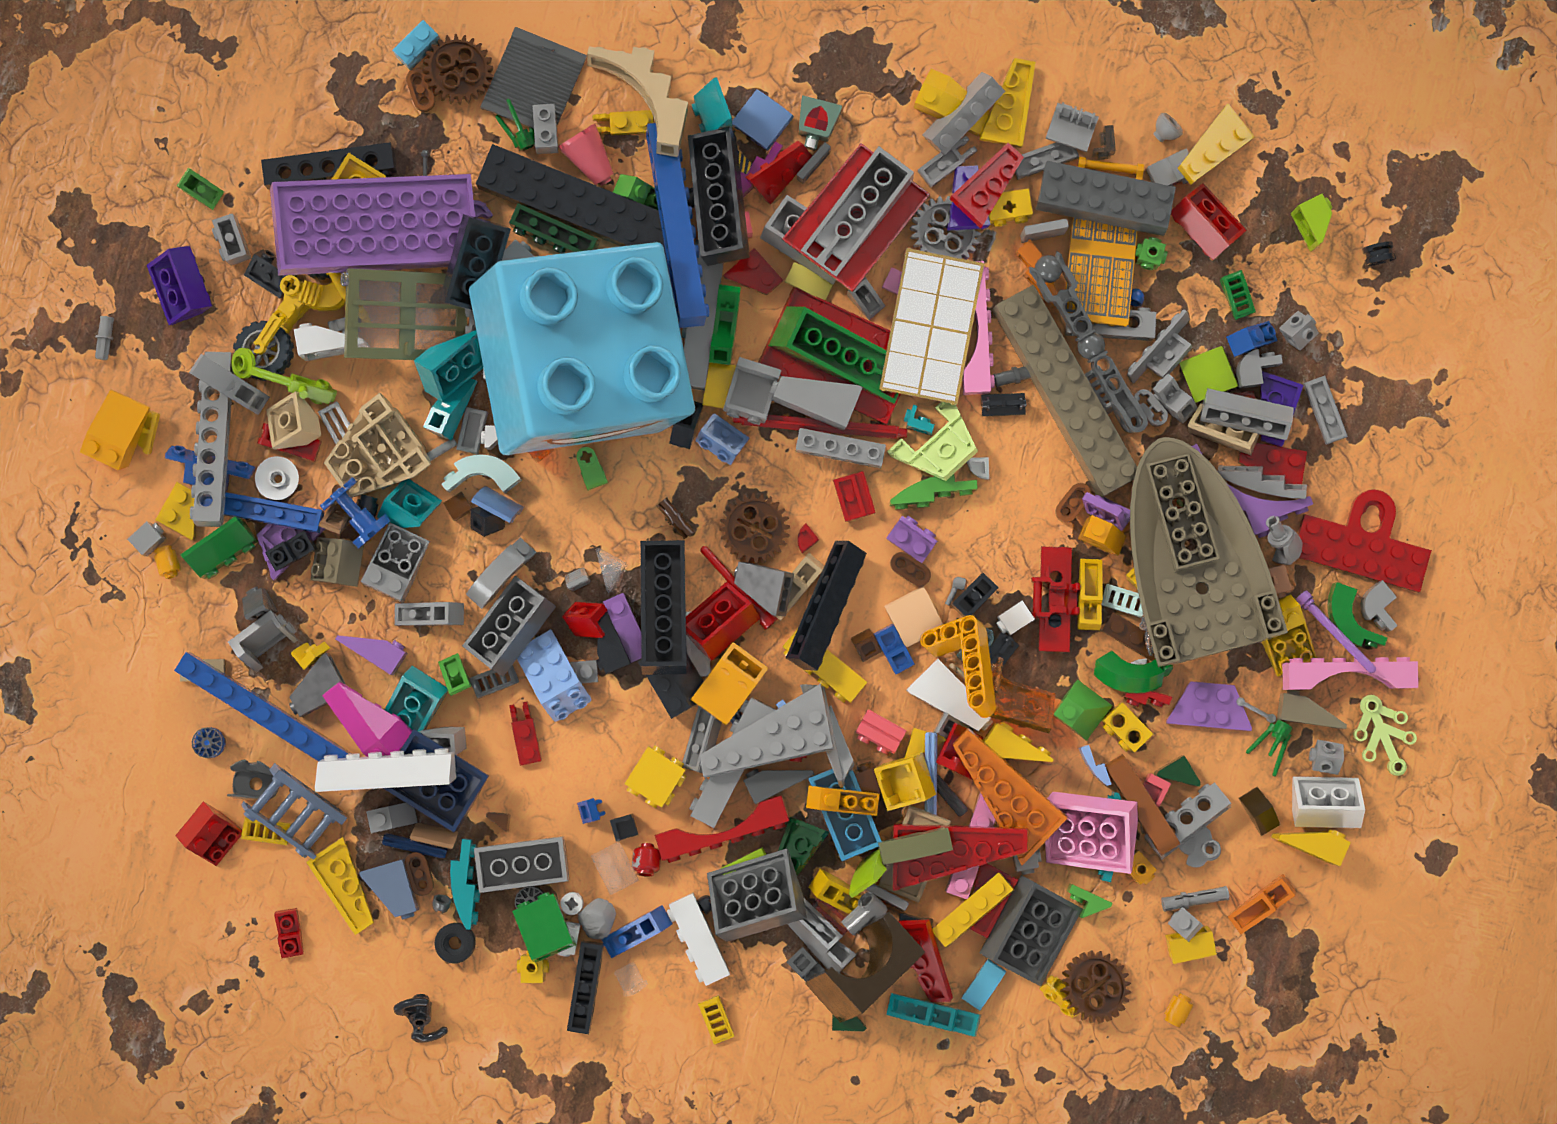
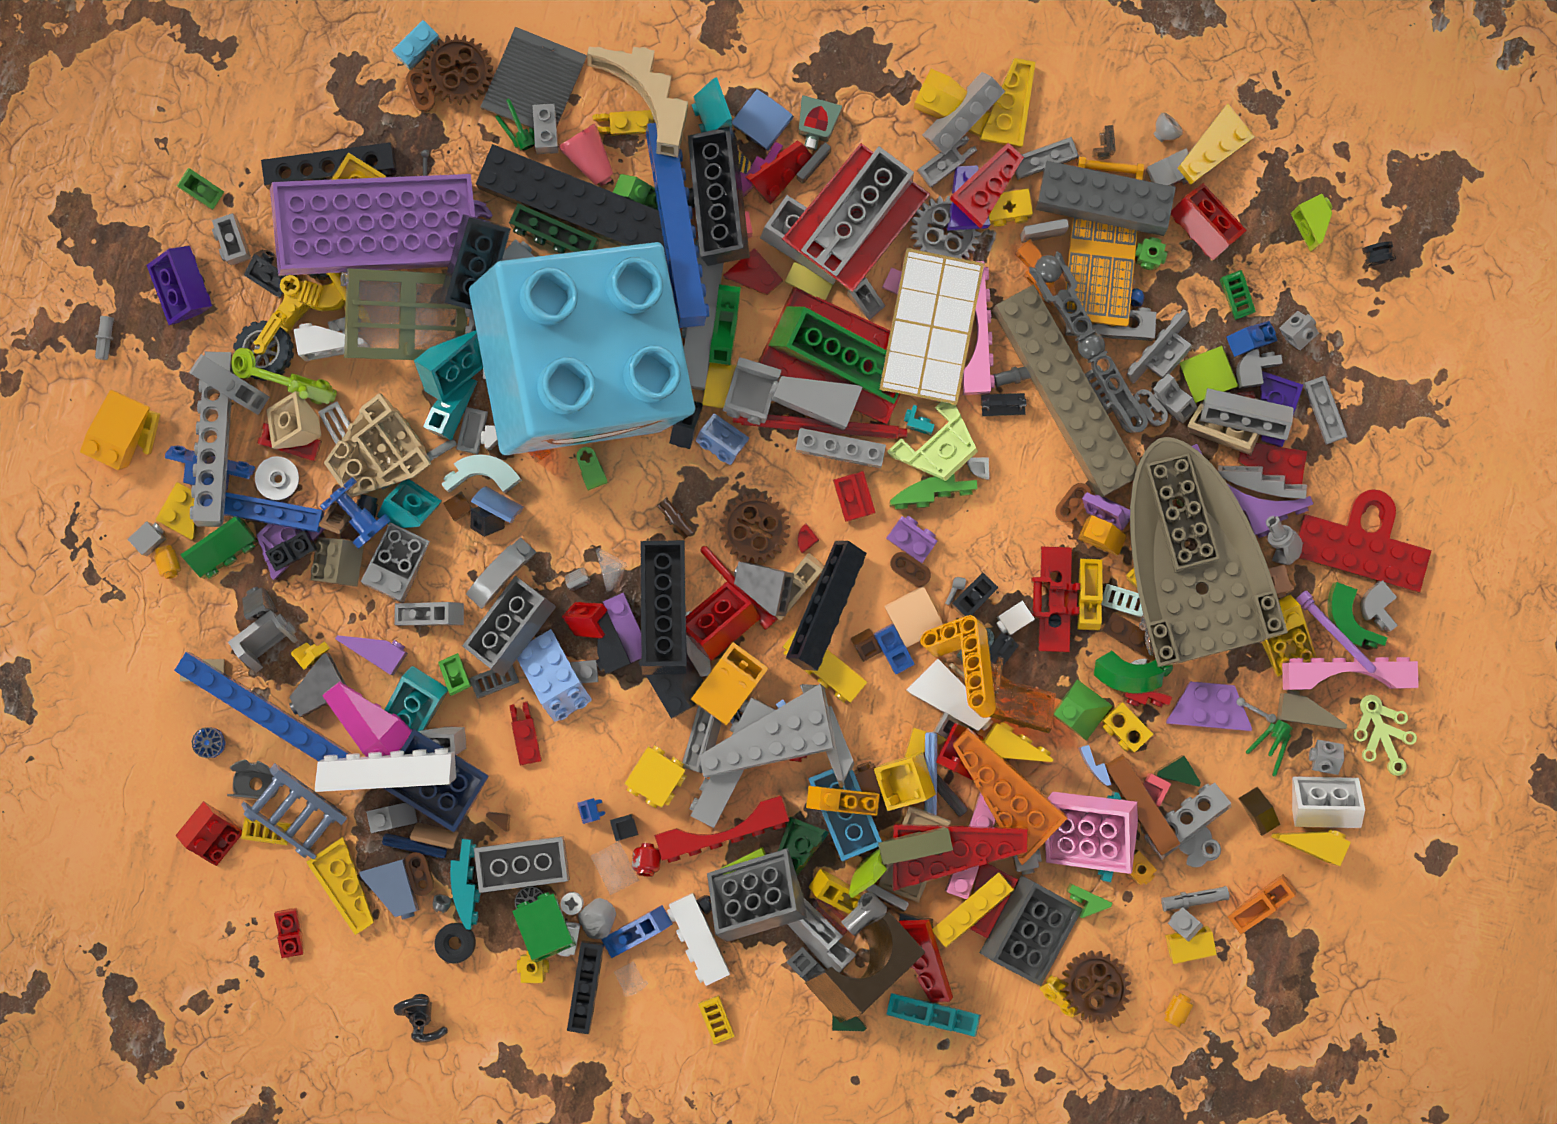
dark grey slope [743,769,814,804] -> none
coral brick [855,709,907,755] -> none
medium azure slope [962,959,1006,1011] -> none
light grey hinge [1045,102,1099,152] -> none

